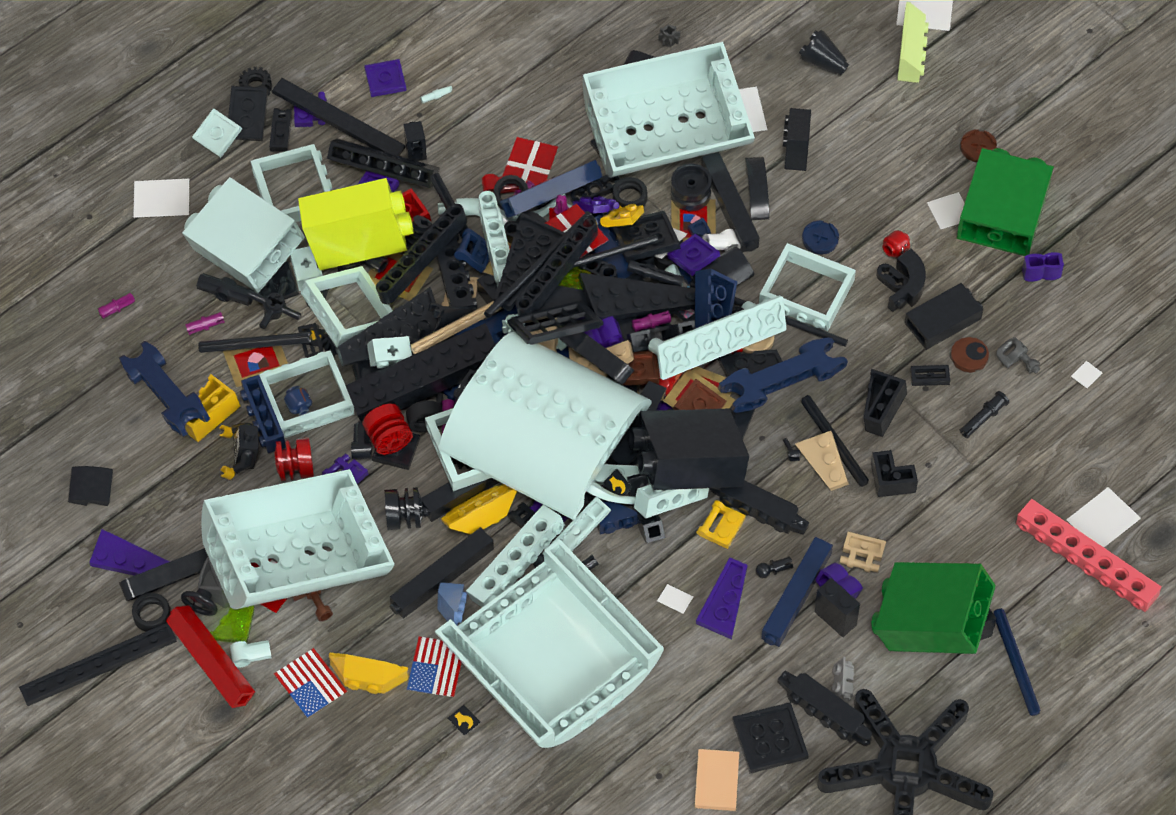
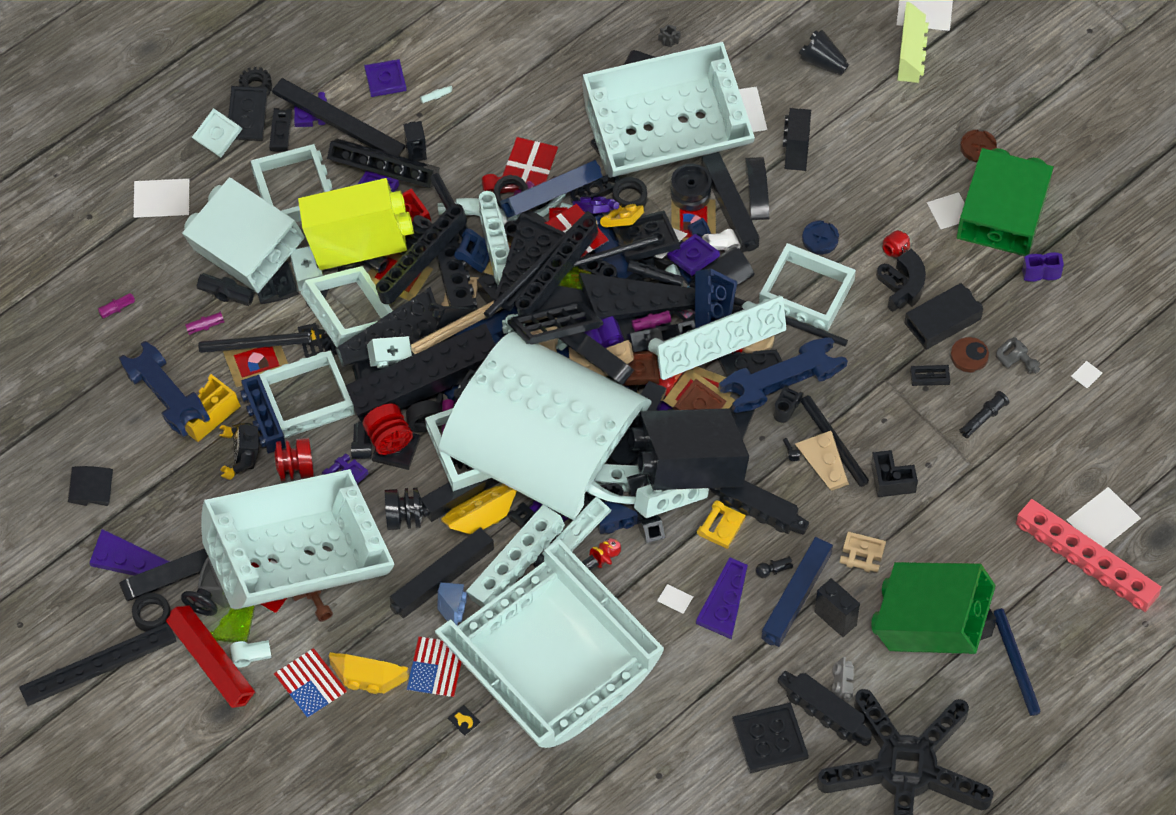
black bar [247,281,301,329] -> none
dark blue head [284,386,312,416] -> none
magenta axle [554,195,569,215] -> none
black sticker [603,469,632,496] -> none
light nougat tile [695,749,739,811] -> none
dark purple brick [815,562,863,599] -> none
black wedge [864,369,907,437] -> none
none -> red animal [589,538,621,568]
none -> black piece [773,385,803,423]

